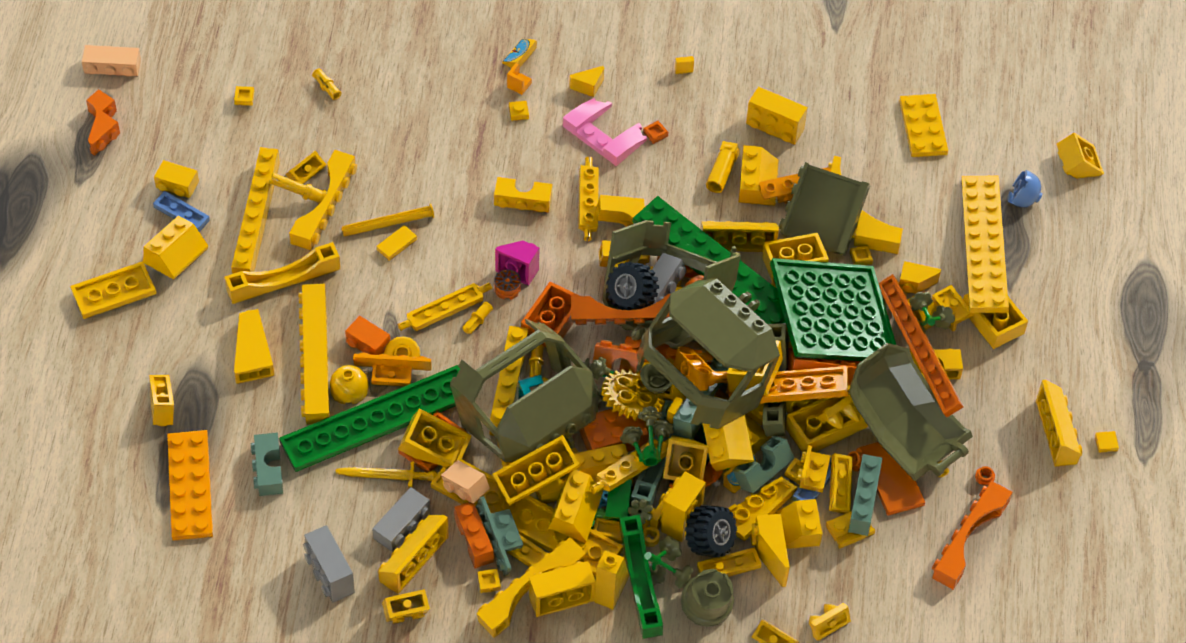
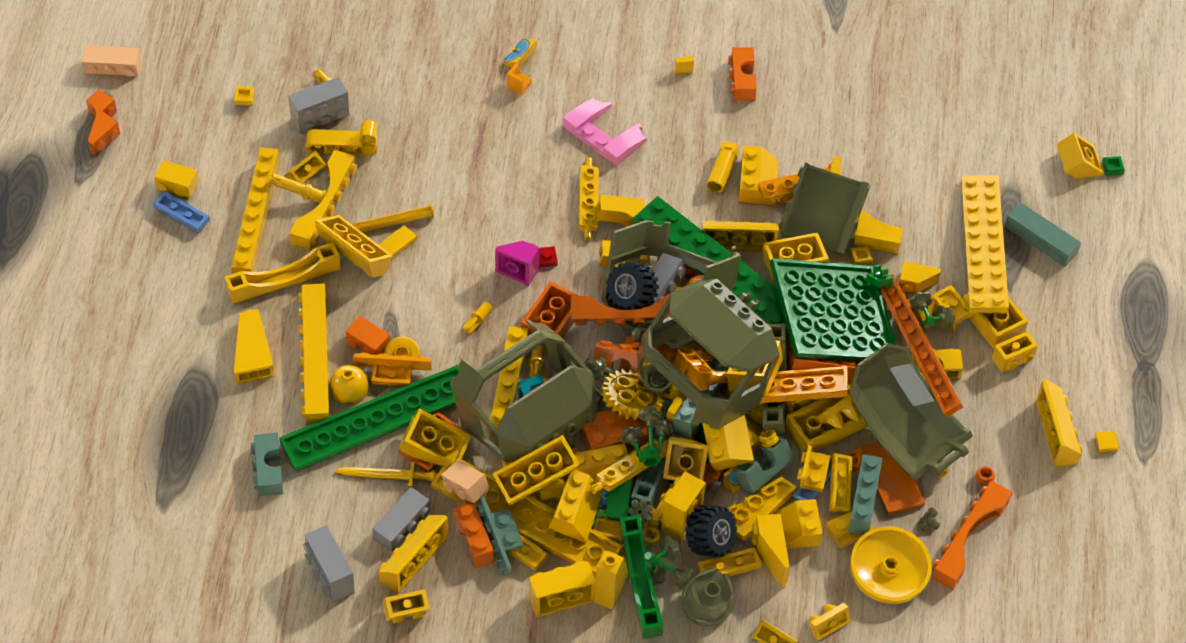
yellow plate [70,261,156,319] -> none
yellow slope [143,216,208,279] -> none
yellow slope [149,375,174,426] -> none
light orange plate [167,430,213,541] -> none
yellow plate [397,282,492,331] -> none
yellow arch [476,537,587,638] -> none
yellow plate [477,569,501,593] -> none
yellow arch [494,177,553,213] -> none
orange wheel [494,270,521,300] -> none
yellow plate [509,100,529,121] -> none
yellow slope [569,66,604,97] -> none
orange tile [643,121,669,144] -> none
yellow brick [746,86,808,145] -> none
yellow plate [784,458,804,485] -> none
yellow plate [899,94,948,157] -> none
medium blue cylinder [1007,170,1042,207] -> none
none -> light grey brick [288,77,350,134]
none -> yellow beam [305,120,378,156]
none -> yellow slope [315,215,393,278]
none -> red plate [539,246,558,268]
none -> orange arch [728,47,757,100]
none -> yellow bush [759,429,779,448]
none -> yellow dish [850,526,932,604]
none -> green tile [866,264,893,288]
none -> olive plant [918,507,940,531]
none -> yellow brick [991,331,1038,372]
none -> sand green brick [1005,202,1081,267]
none -> green tile [1102,156,1125,176]

